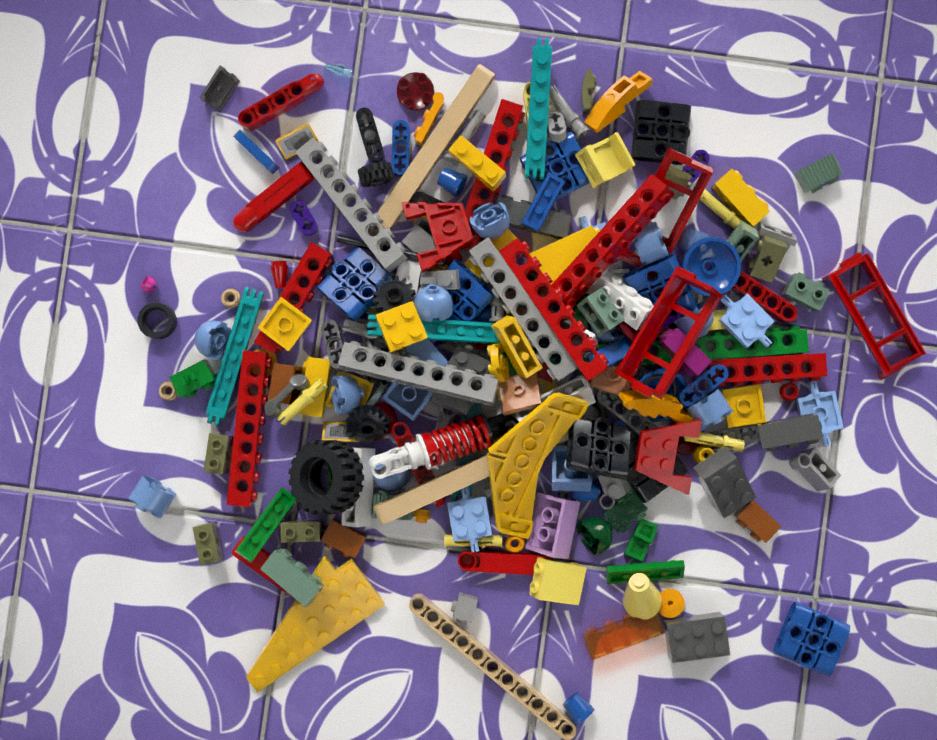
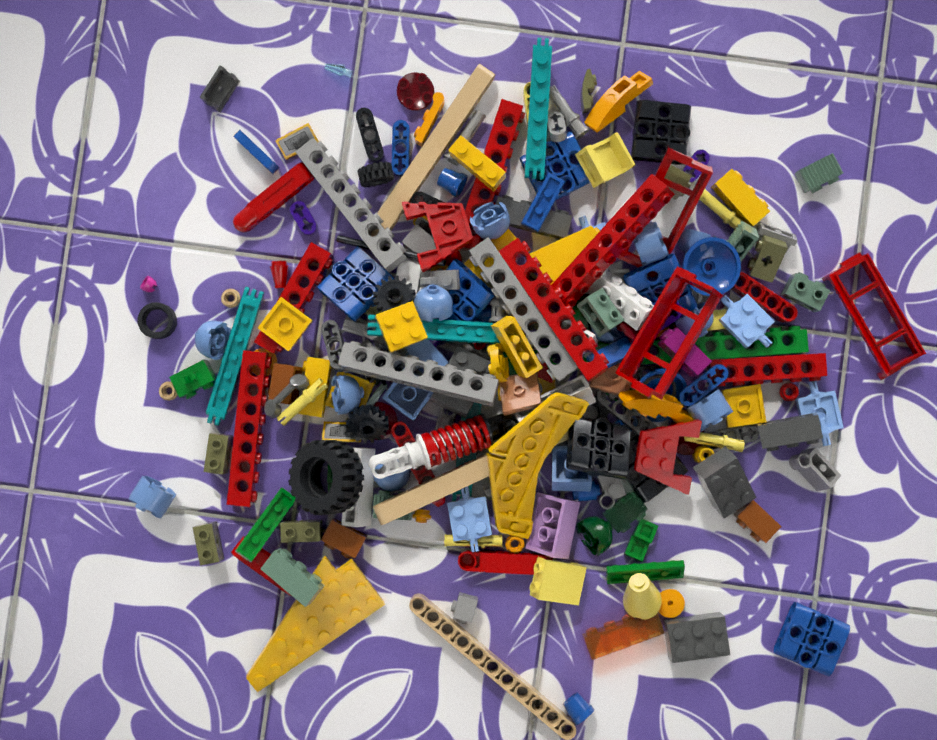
red piece [238,74,324,131] -> none

